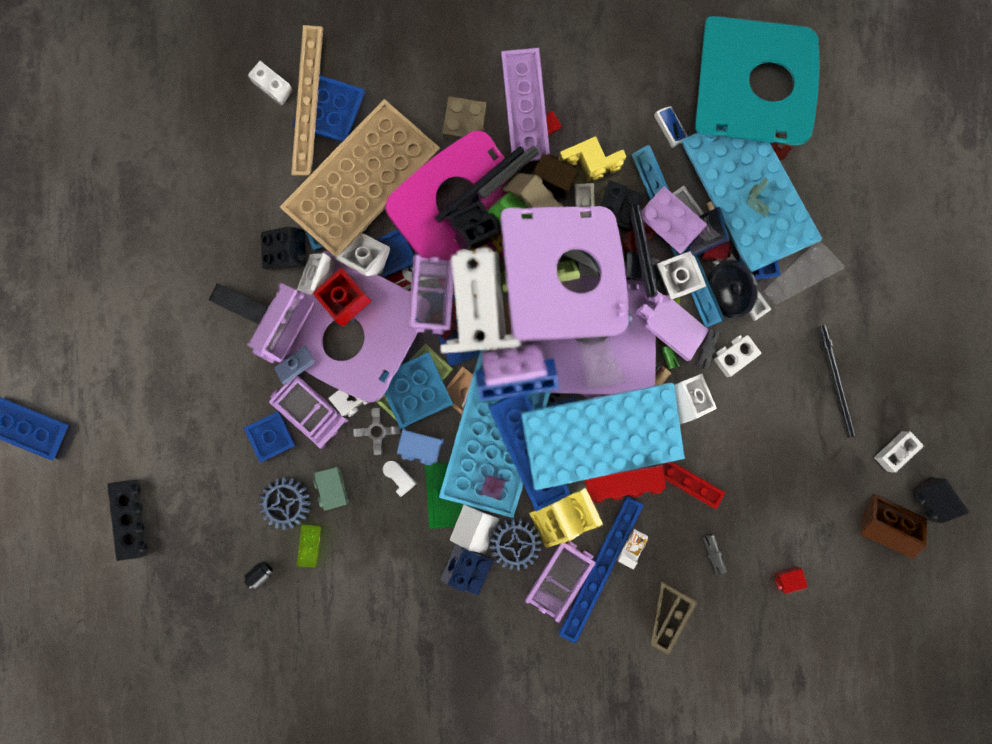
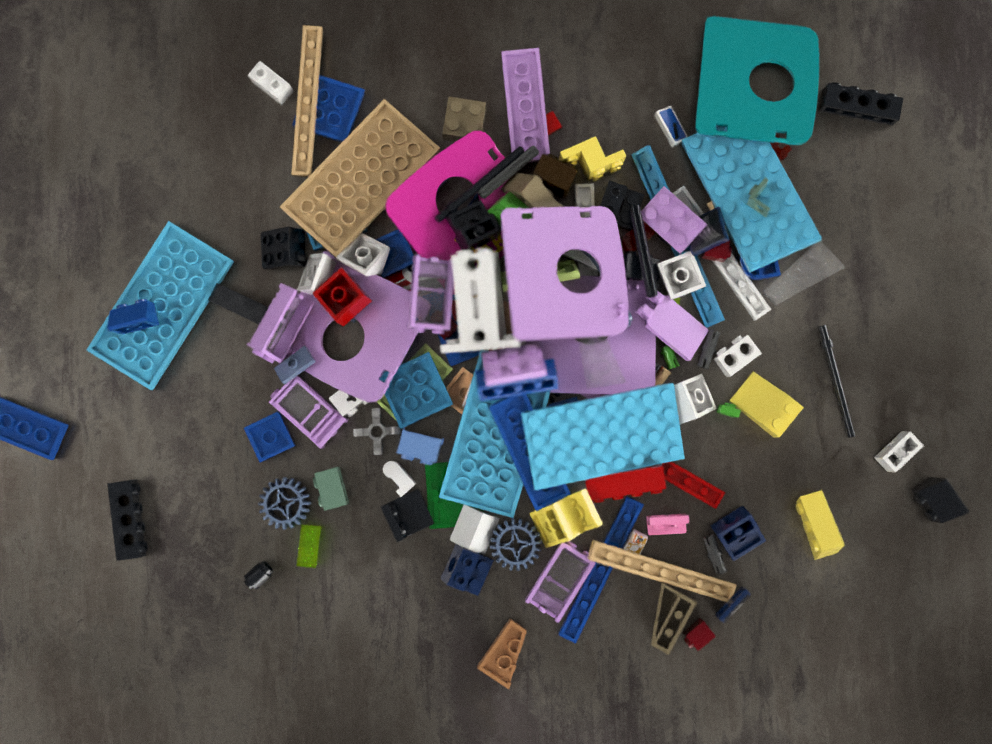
clear pink tile [480,474,505,500] -> none
black dish [708,260,758,318] -> none
red brick [774,566,808,594] -> none
reddish brown slope [860,494,927,559] -> none
none -> medium azure plate [86,221,235,390]
none -> blue slope [107,299,159,335]
none -> black bracket [381,489,434,542]
none -> medium nougat wing [477,618,527,689]
none -> tan tile [587,540,737,602]
none -> bright pink bracket [646,514,689,535]
none -> dark red brick [682,618,716,651]
none -> dark blue brick [711,506,766,562]
none -> dark blue slope [715,586,751,624]
none -> bright green plate [716,402,741,418]
none -> light yellow slope [729,371,804,438]
none -> light yellow wedge [796,490,845,560]
none -> black brick [819,82,904,126]

